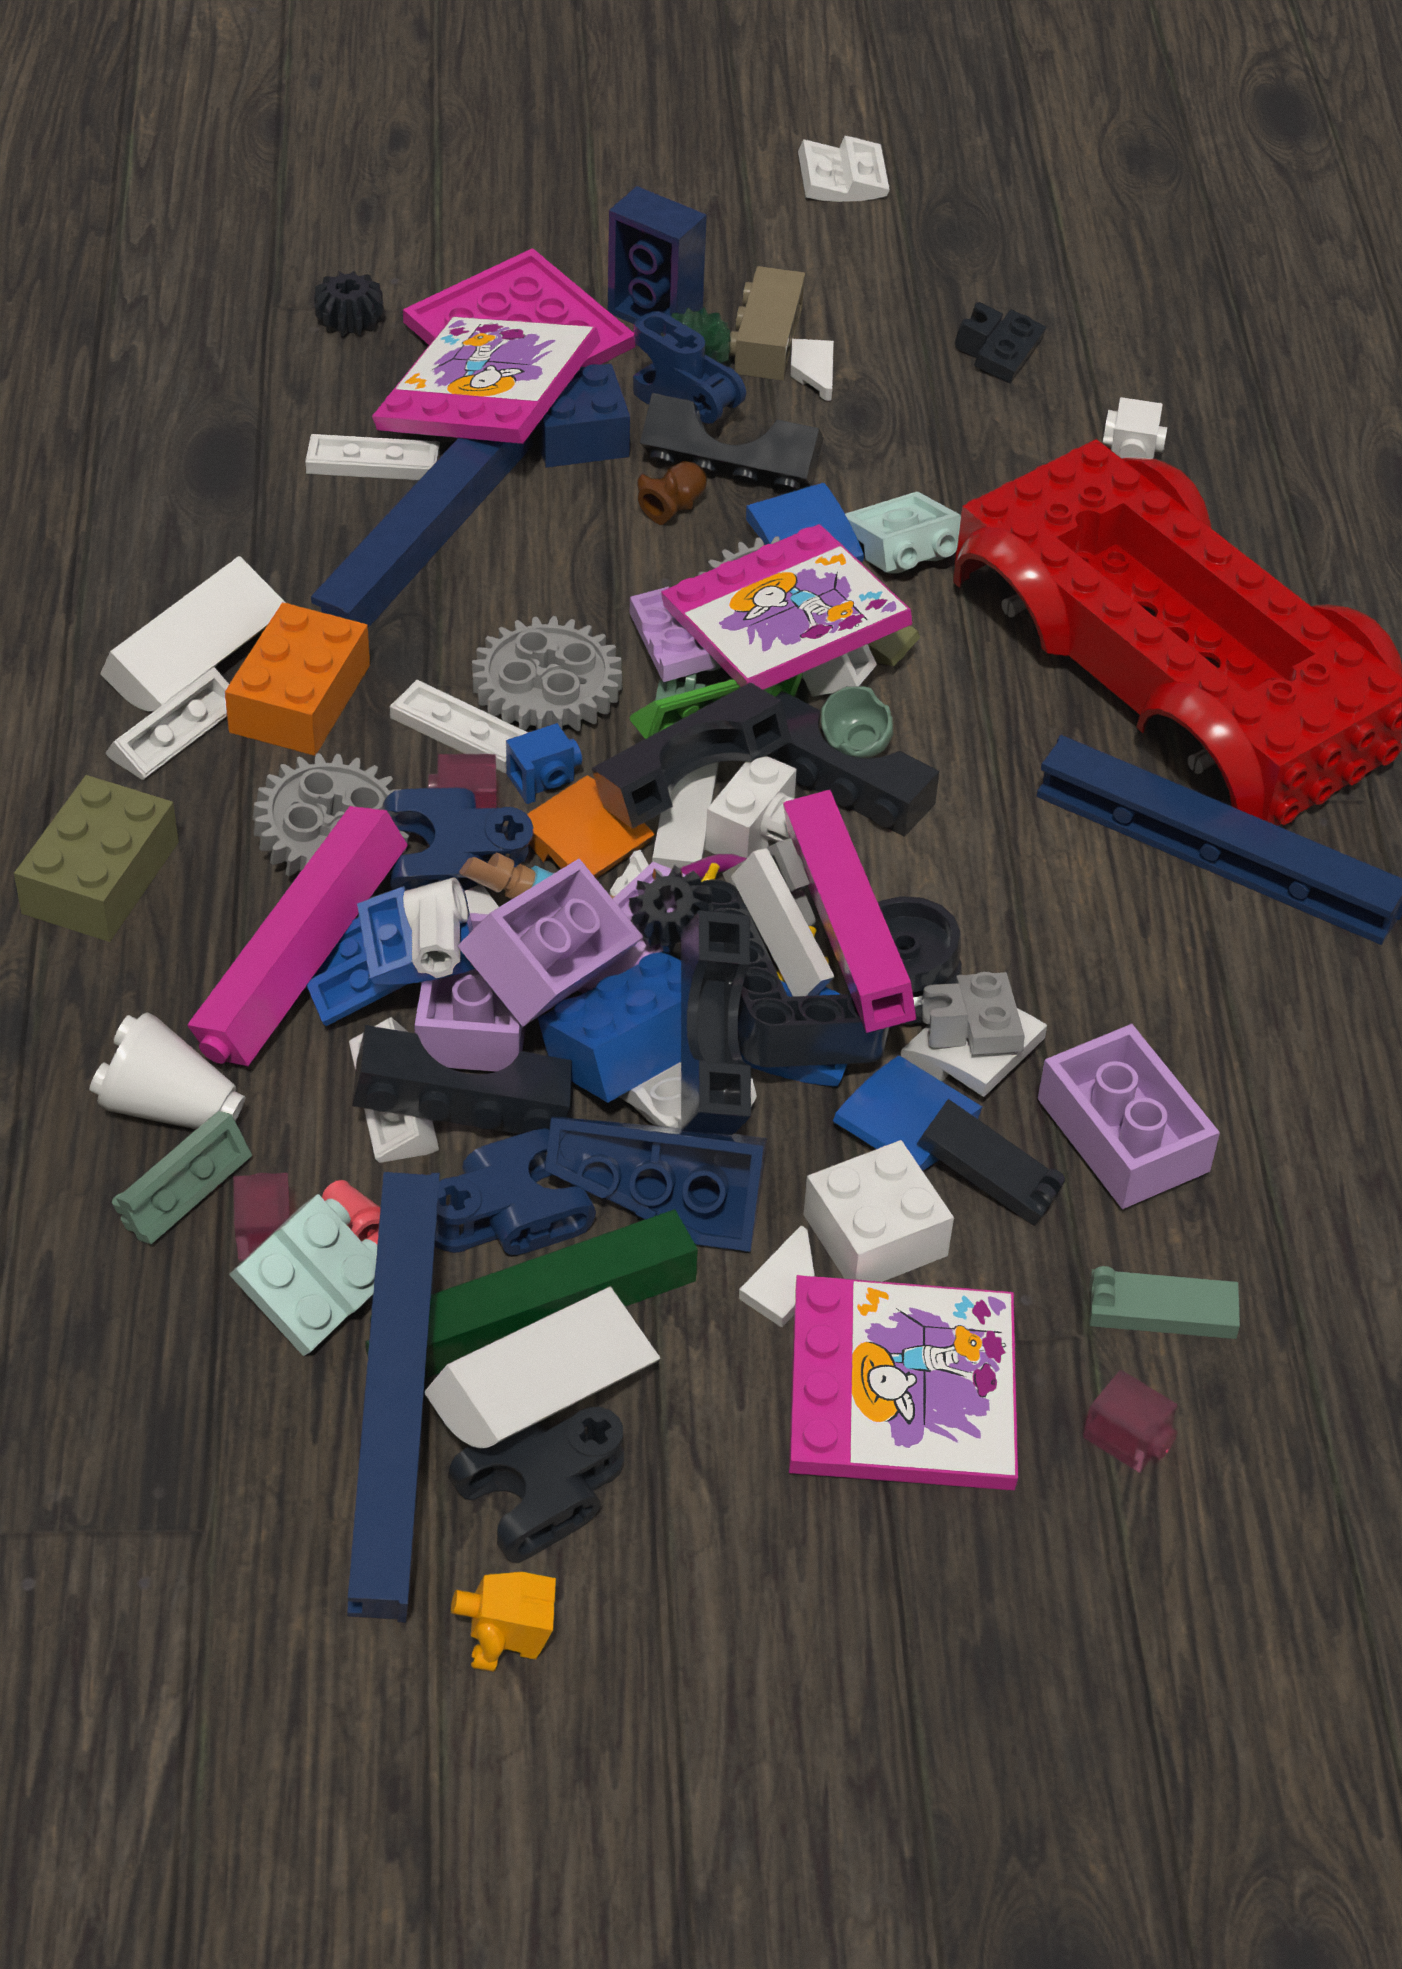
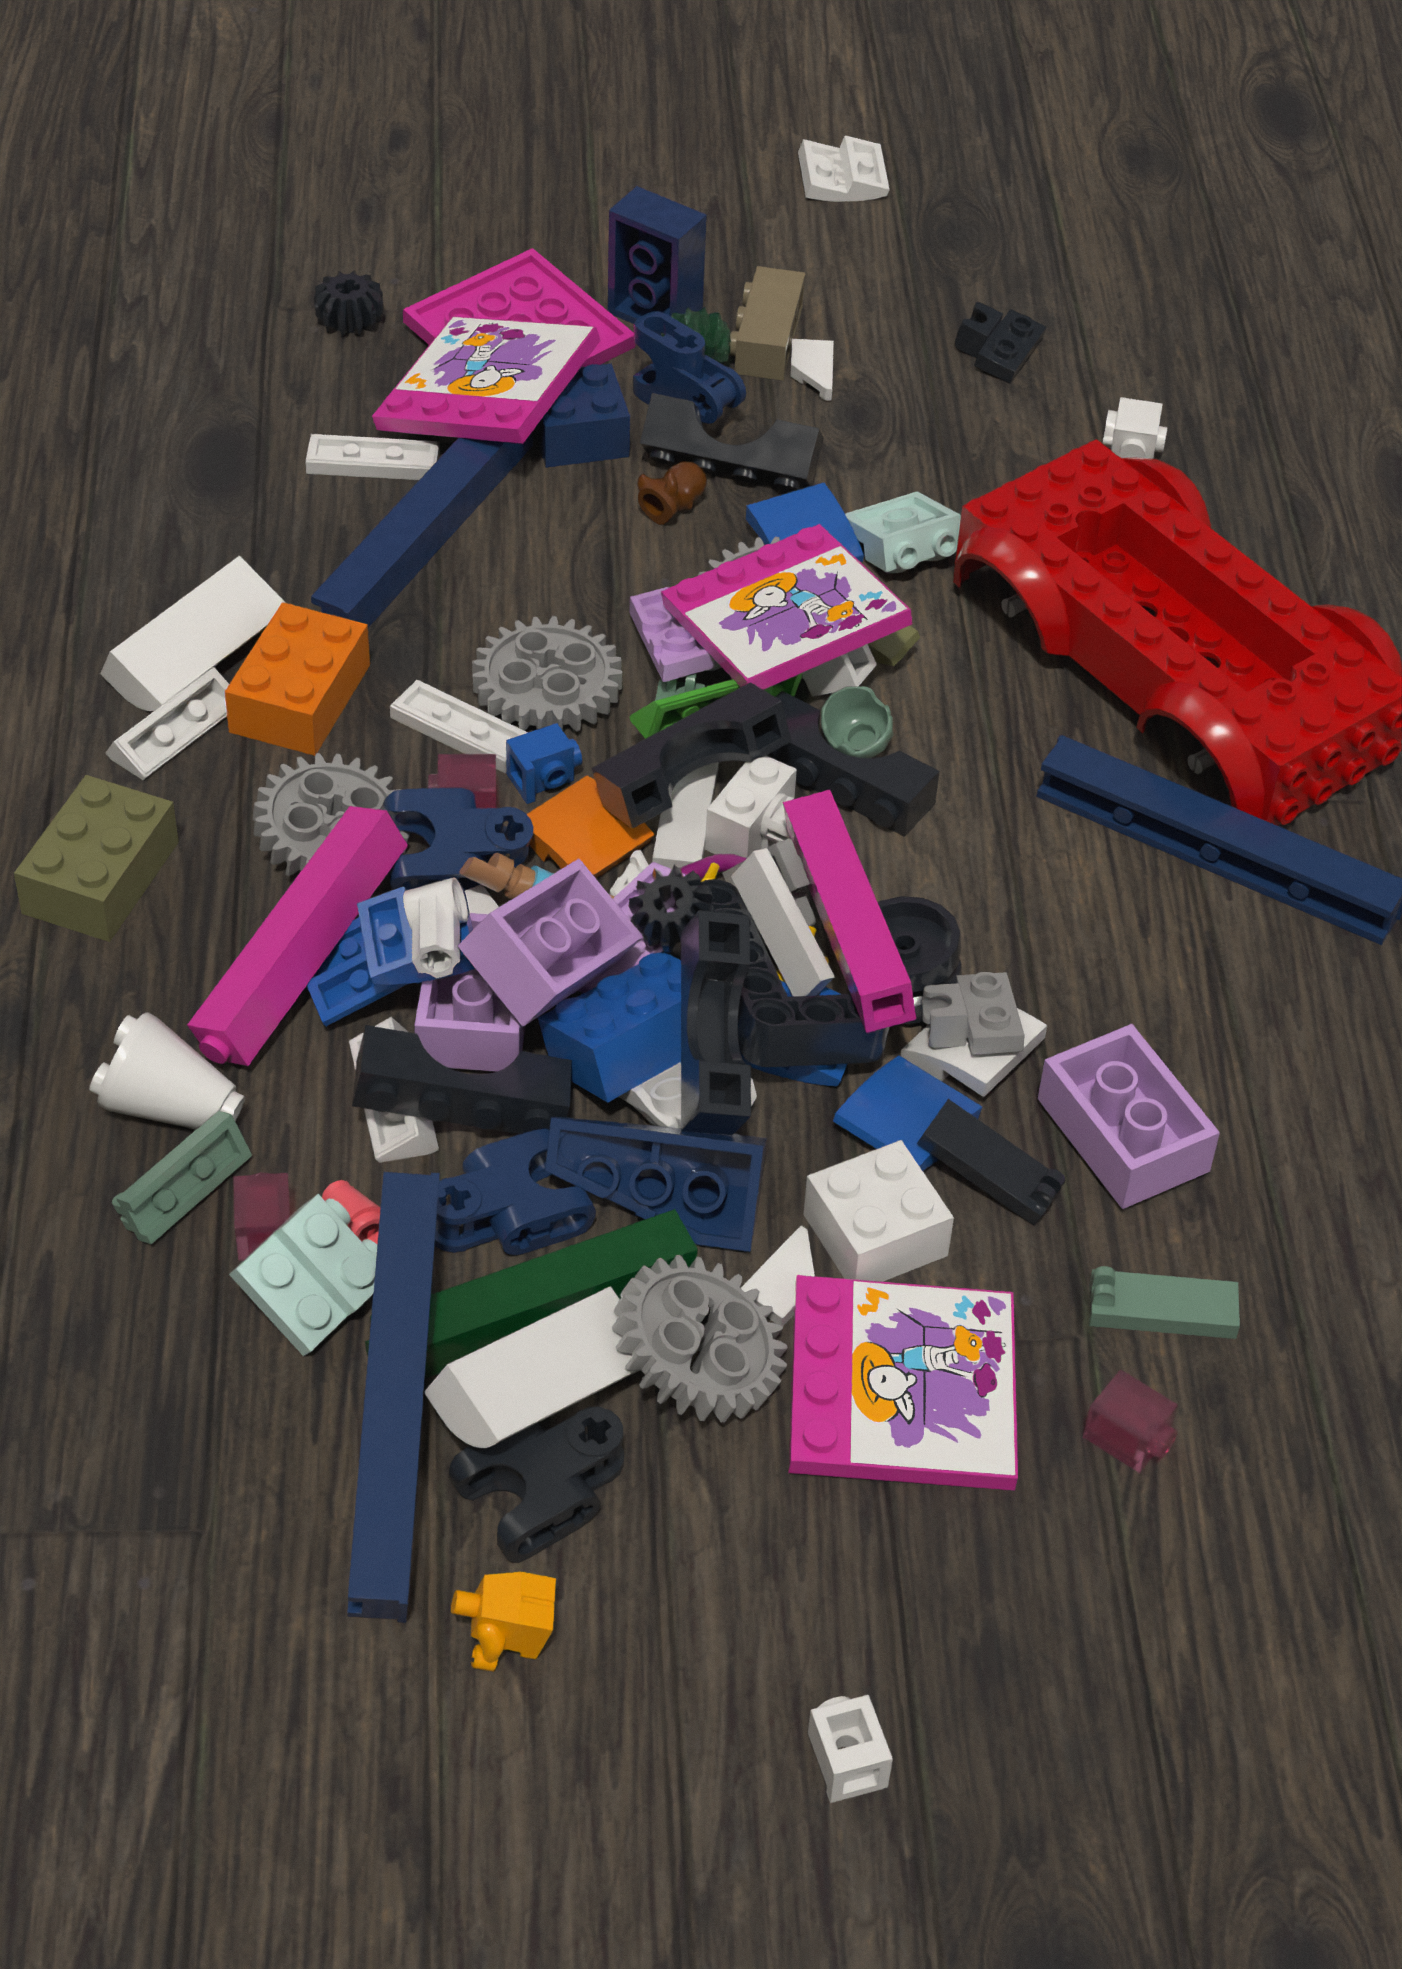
none -> light grey gear [612,1255,787,1422]
none -> white brick [808,1695,893,1803]

